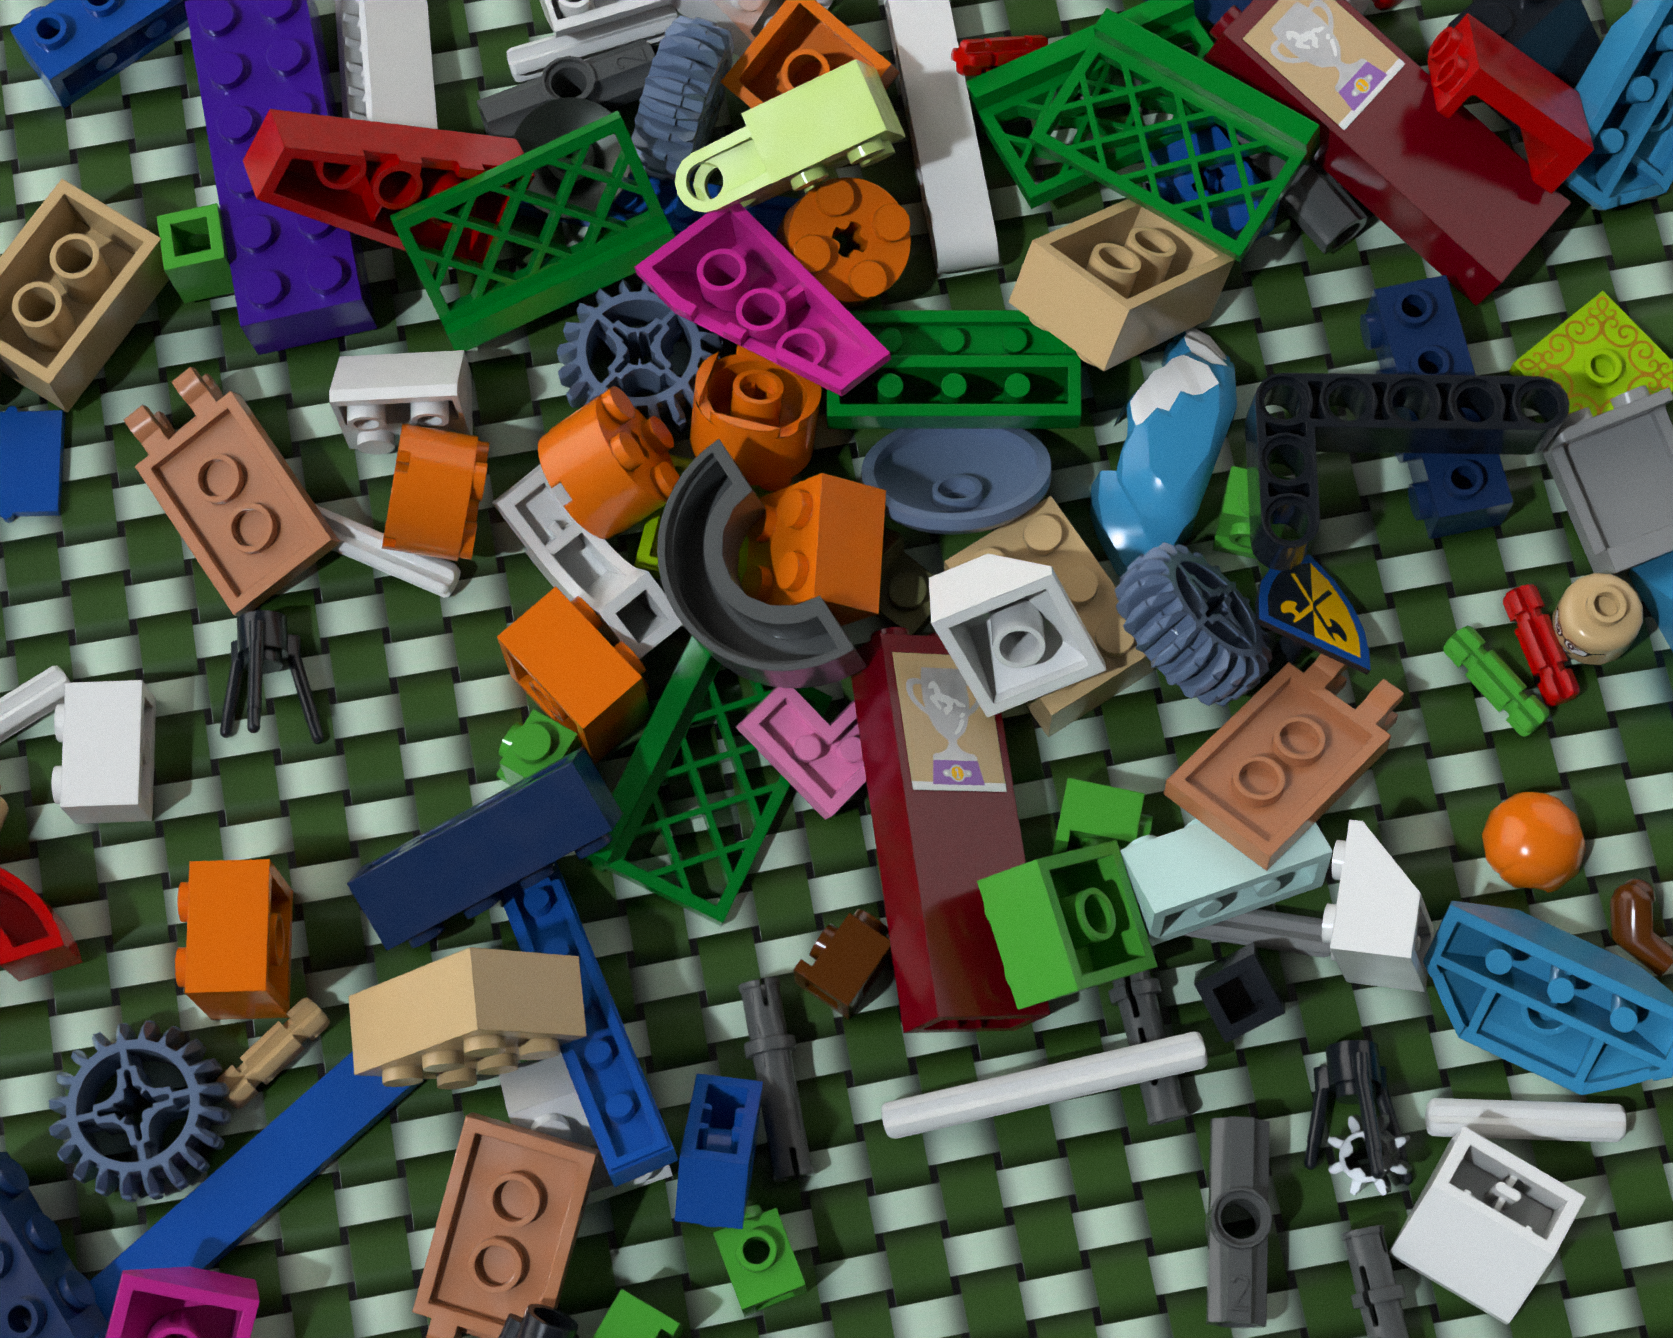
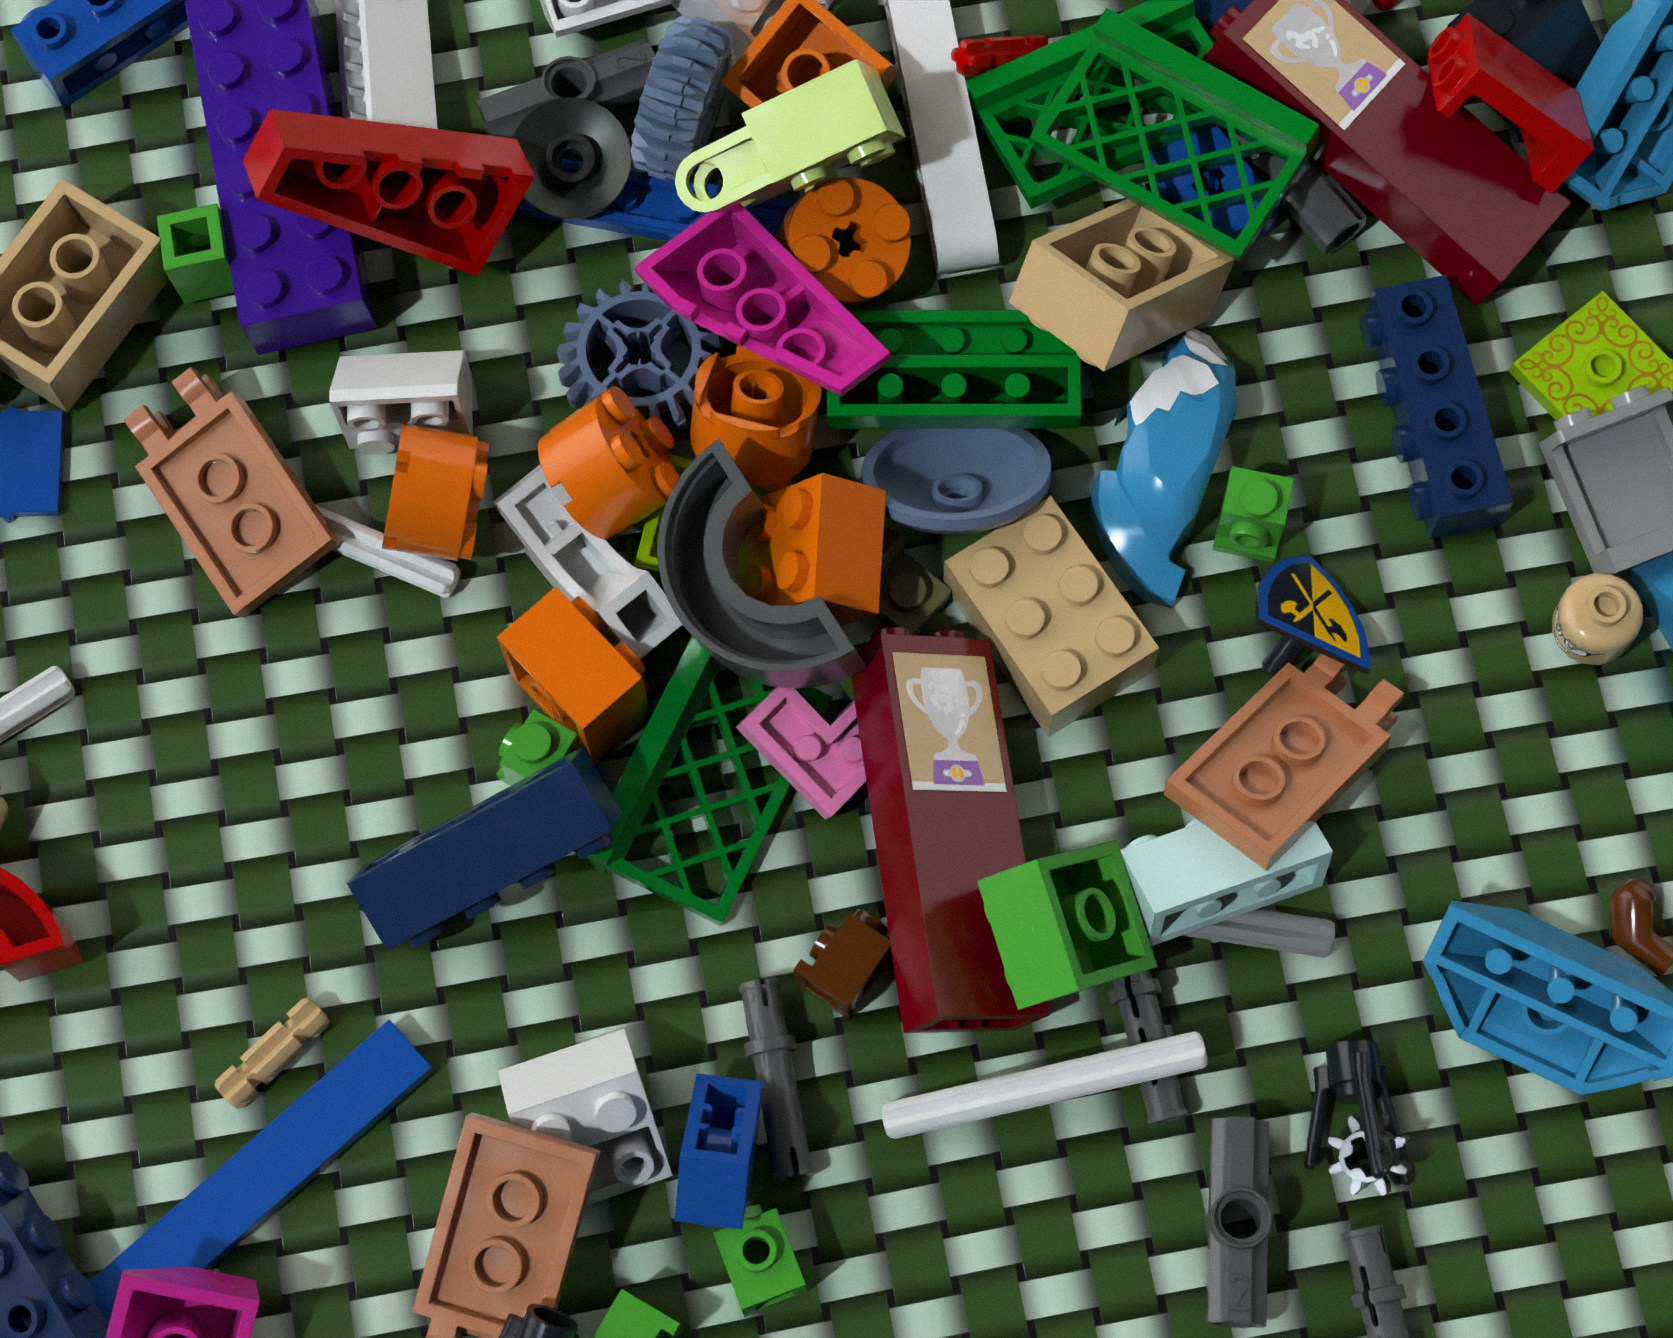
sand blue gear [49,1021,231,1202] -> none
white brick [51,680,156,824] -> none
orange brick [175,859,293,1020] -> none
black plant [220,610,324,744] -> none
tan brick [348,947,587,1089] -> none
green fence [390,111,675,352] -> none
blue tile [498,861,679,1187] -> none
white axle [507,4,678,82] -> none
white slope [929,554,1106,718] -> none
bright green brick [1052,778,1153,855] -> none
sand blue gear [1114,542,1273,707] -> none
black brick [1194,942,1285,1043] -> none
black beam [1245,373,1570,571] -> none
white slope [1322,820,1434,992] -> none
white slope [1388,1126,1586,1325] -> none
white axle [1425,1098,1627,1142] -> none
bright green axle [1443,625,1550,737] -> none
orange hair [1482,792,1586,893] -> none
red axle [1503,584,1580,707] -> none

